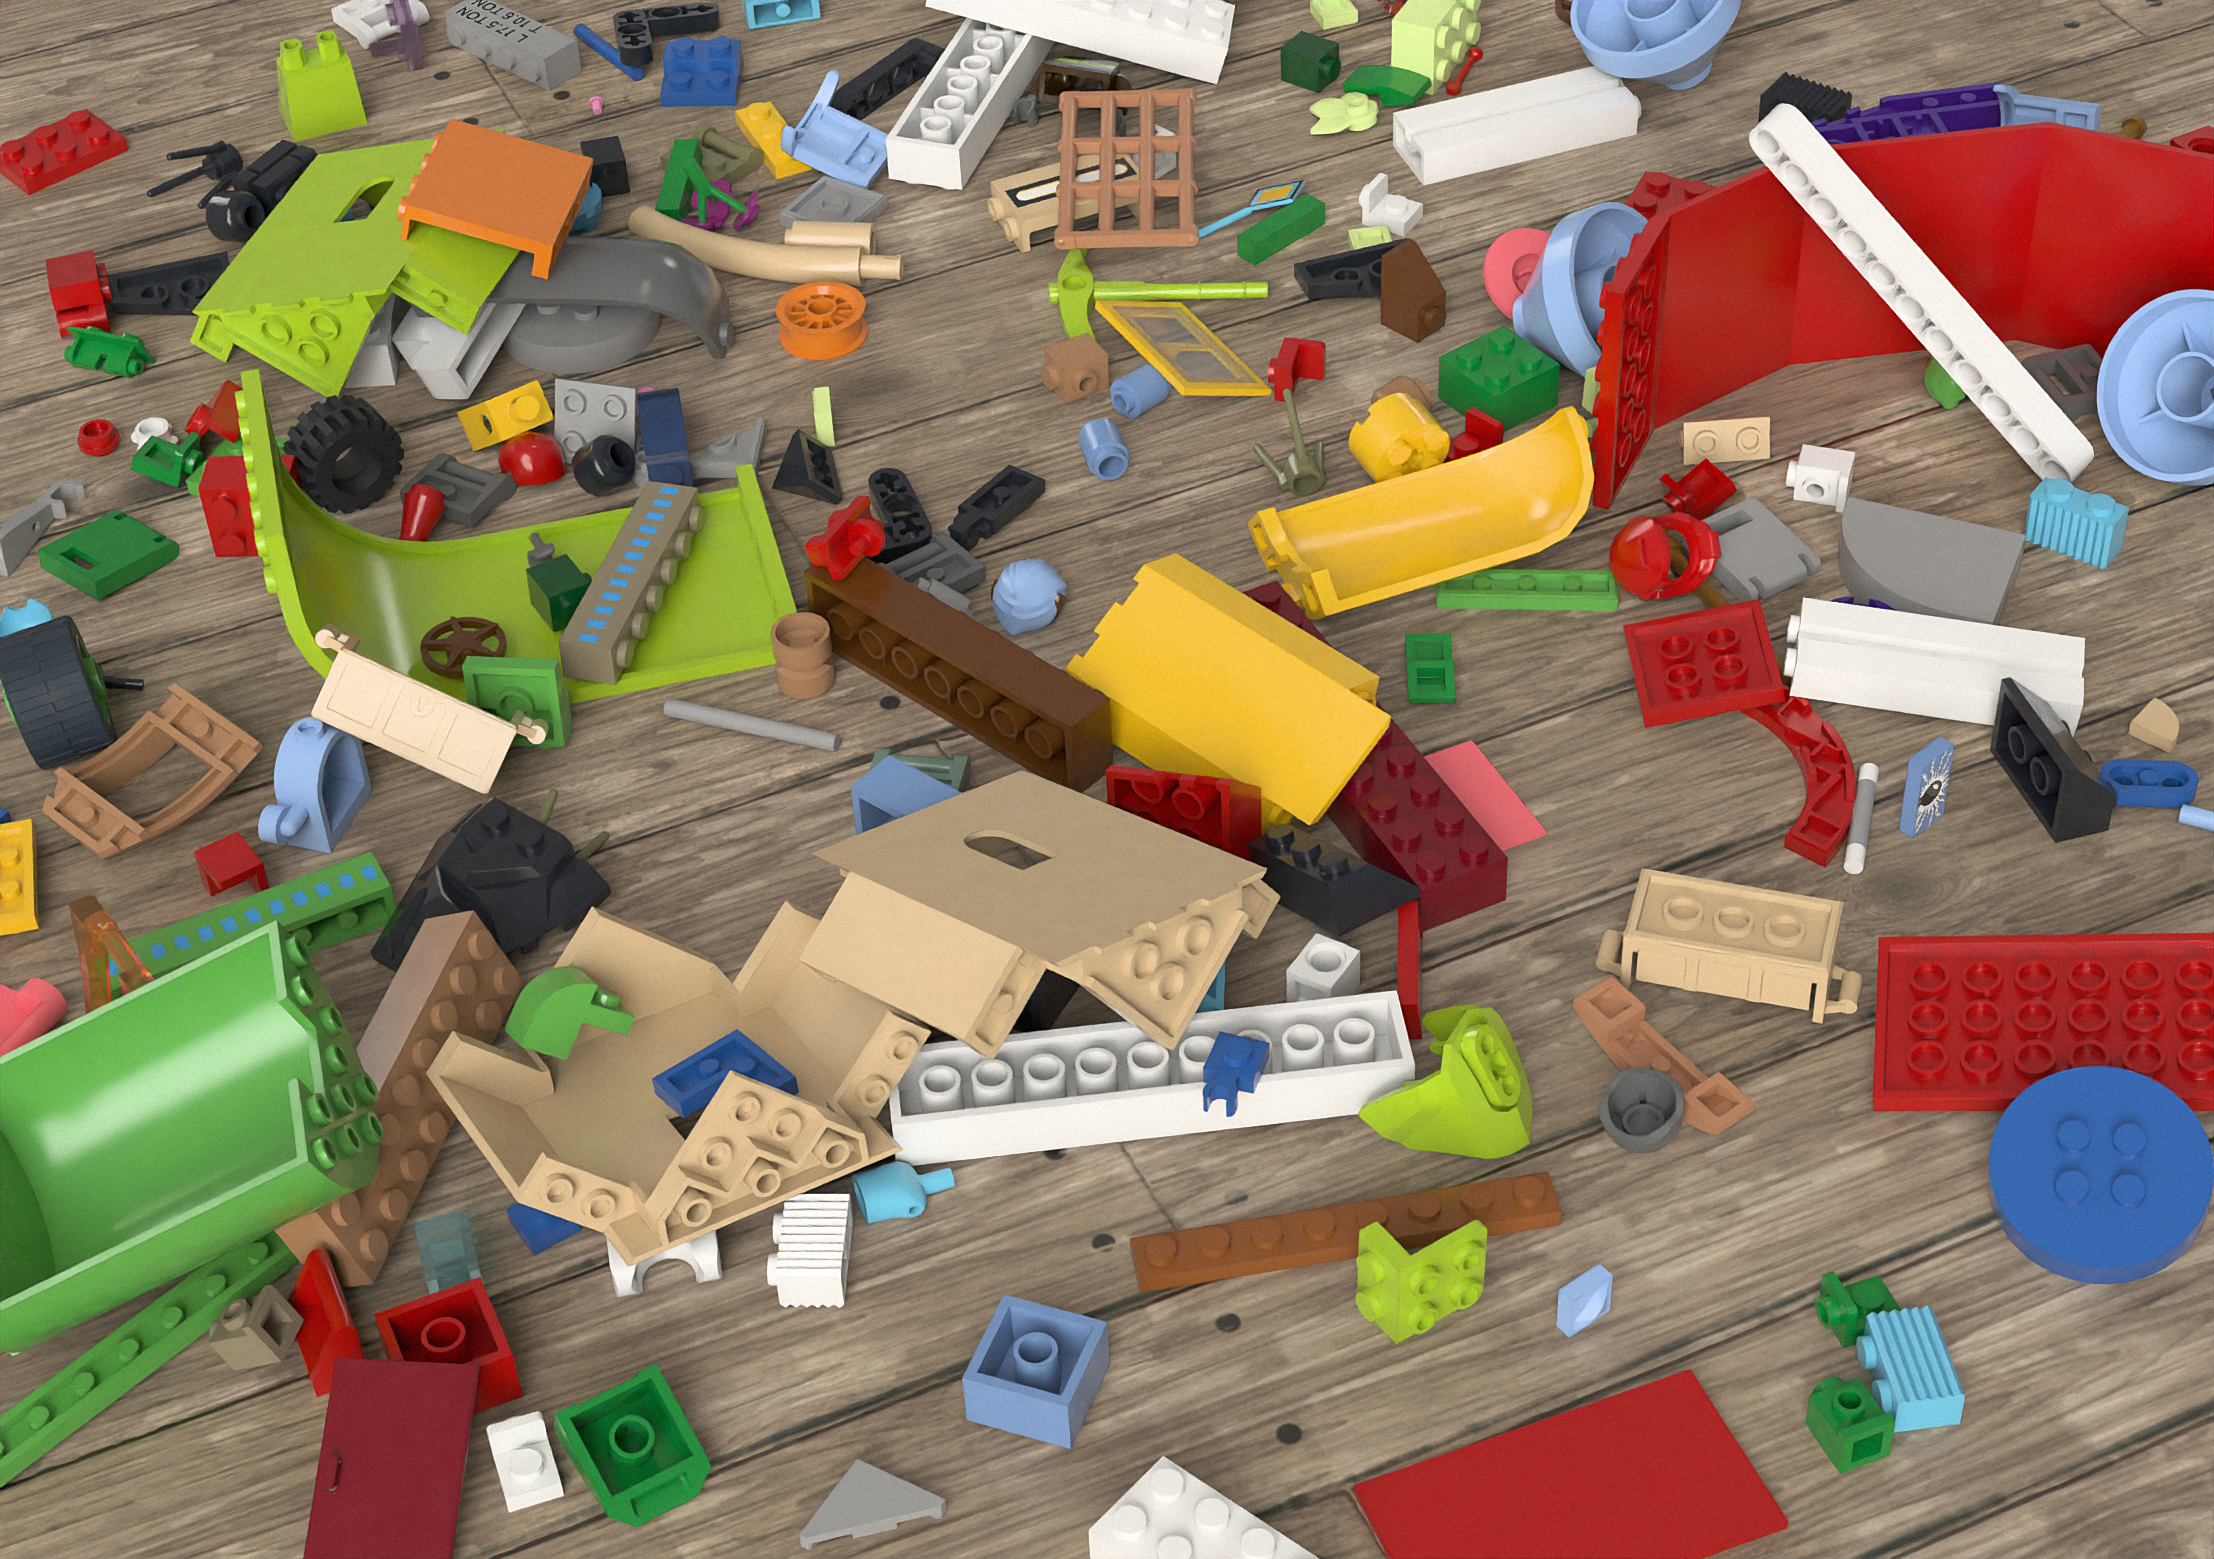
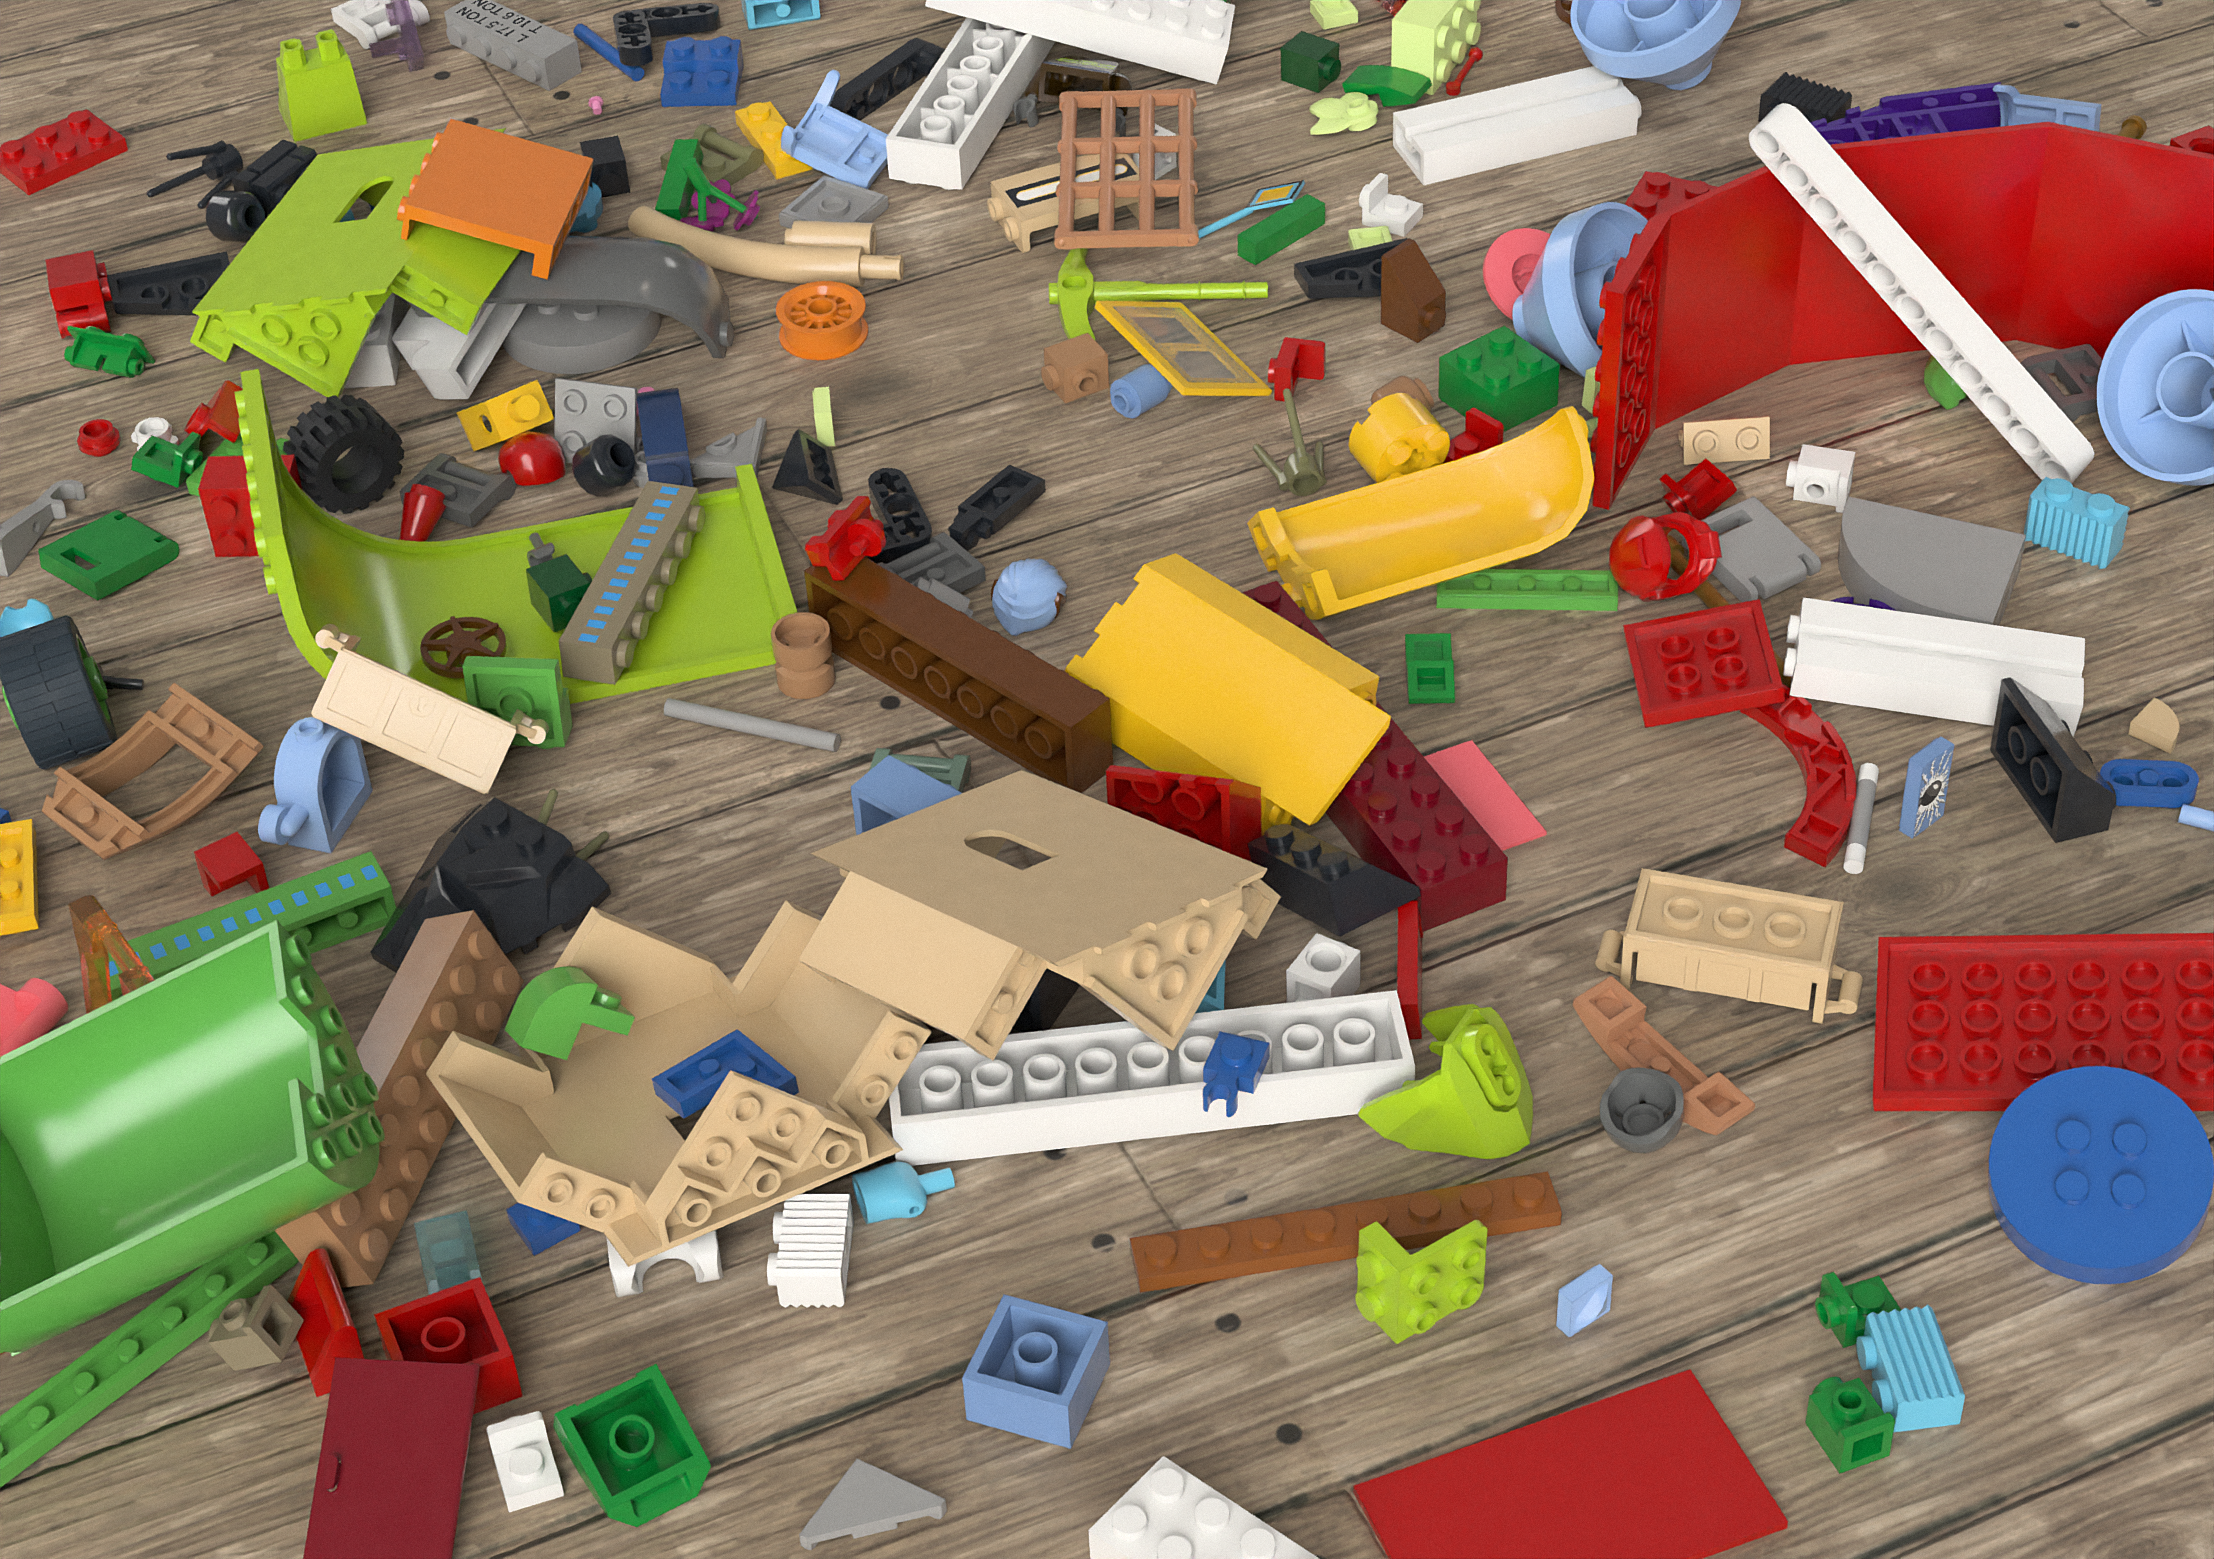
medium blue brick [1078,418,1129,480] -> none

